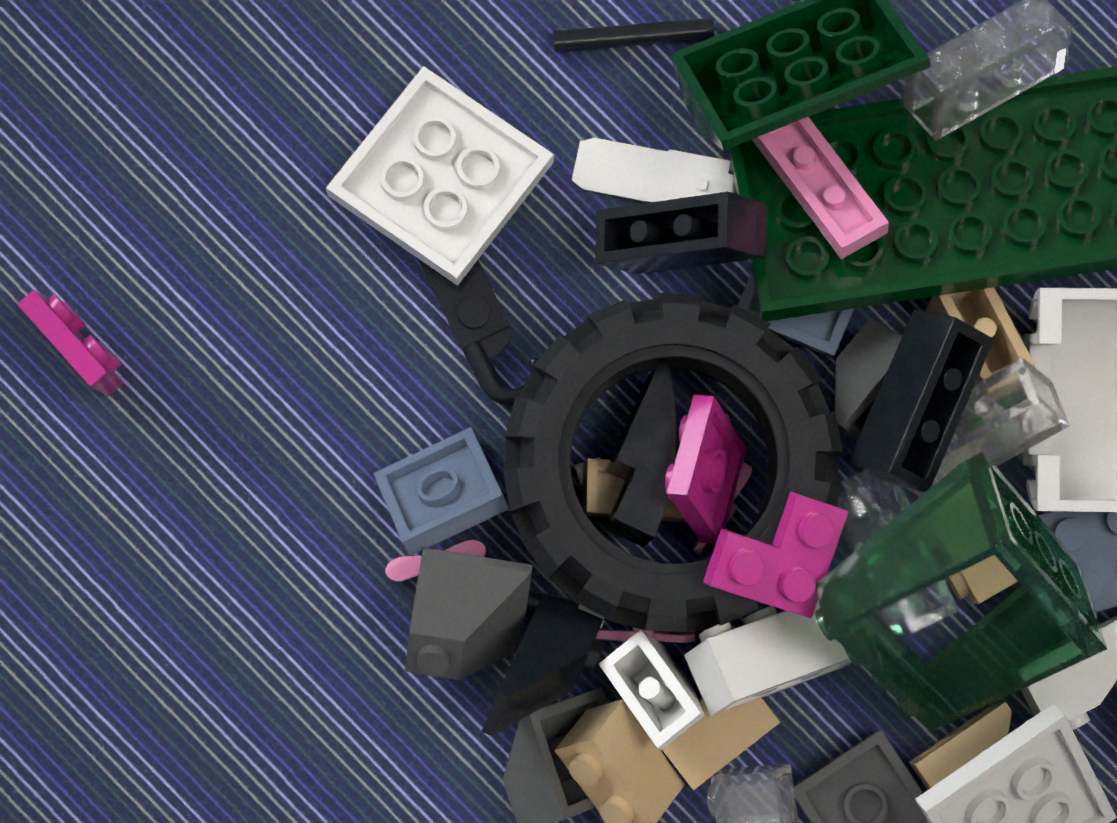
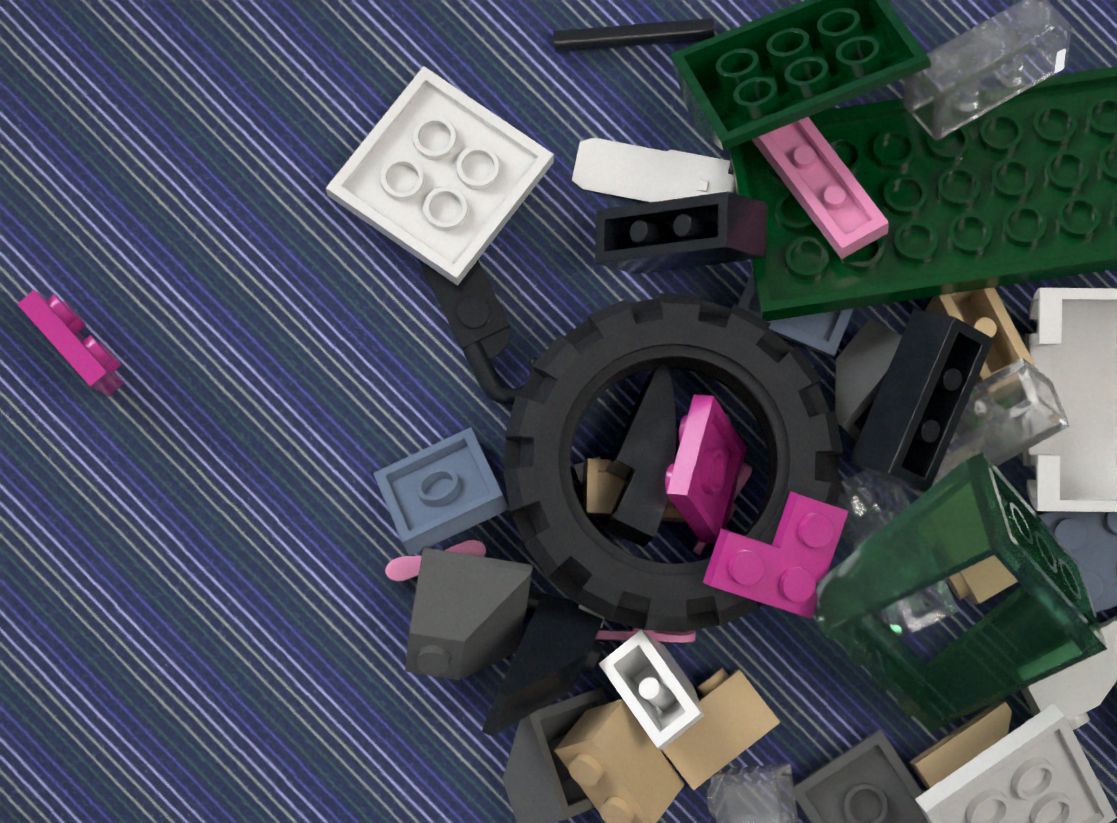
white brick [684,591,869,716] -> none

